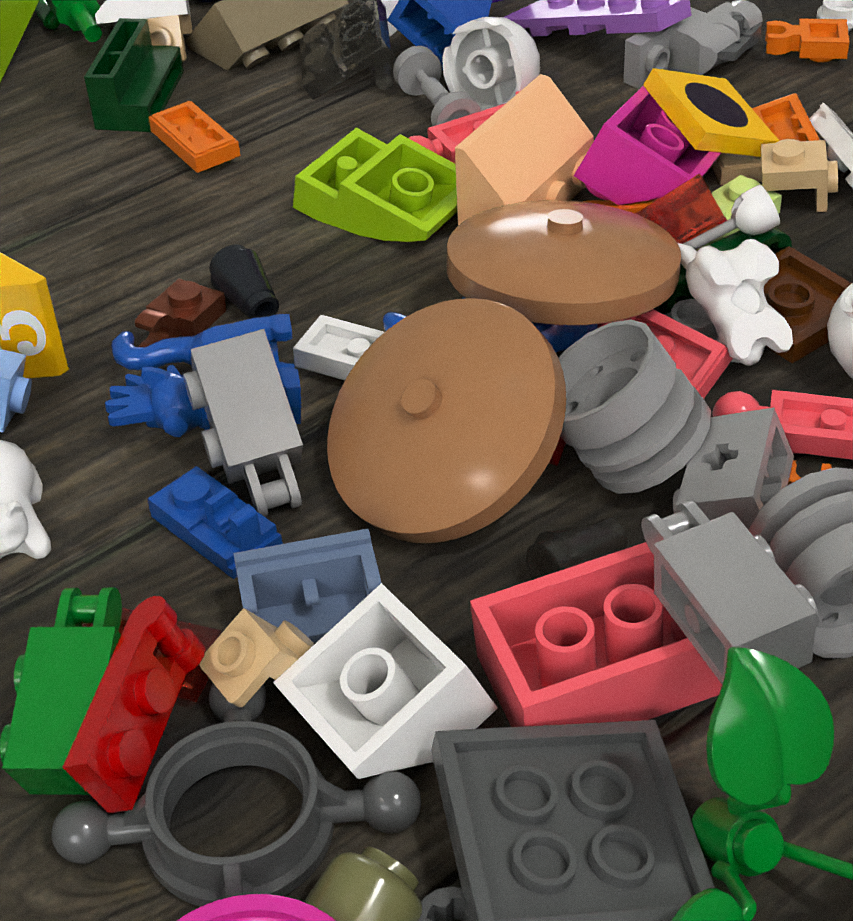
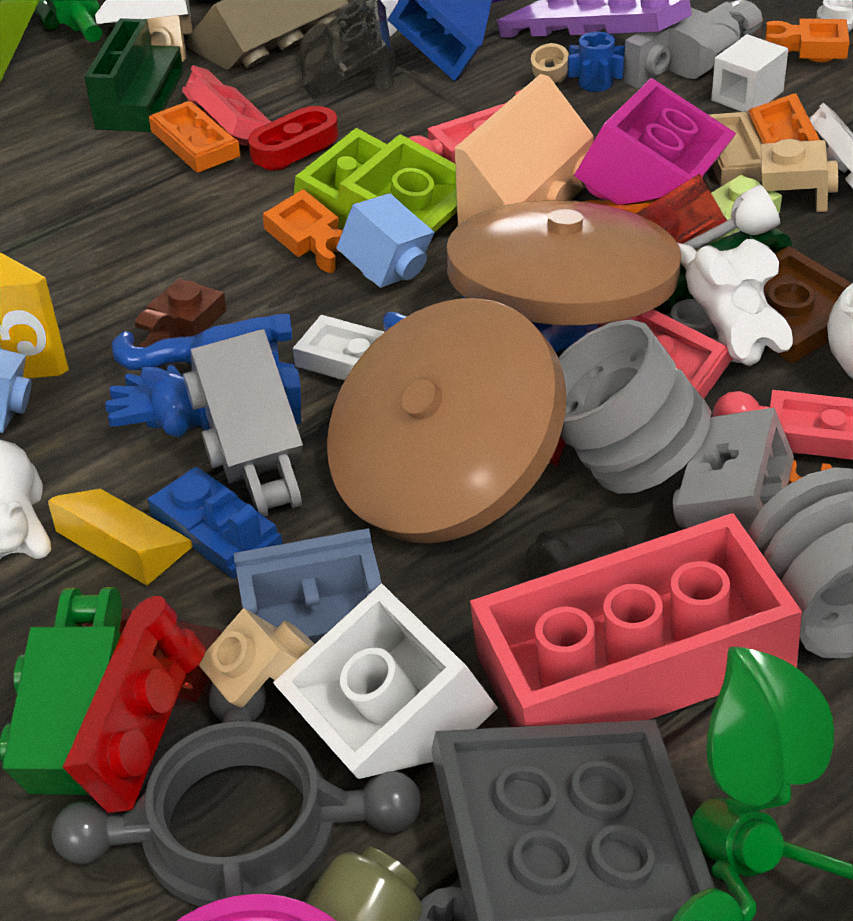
black cone [209,244,279,319] -> none
light grey wheel [393,46,481,126] -> none
white cylinder [442,17,540,111] -> none
light grey brick [641,500,819,684] -> none
yellow tile [643,68,779,157] -> none
none -> yellow slope [48,488,193,586]
none -> coral hinge [182,65,271,146]
none -> red plate [248,106,339,171]
none -> orange plate [263,189,343,274]
none -> light blue brick [336,193,435,288]
none -> tan hinge [531,43,569,84]
none -> blue gear [568,32,625,92]
none -> white brick [711,34,788,114]

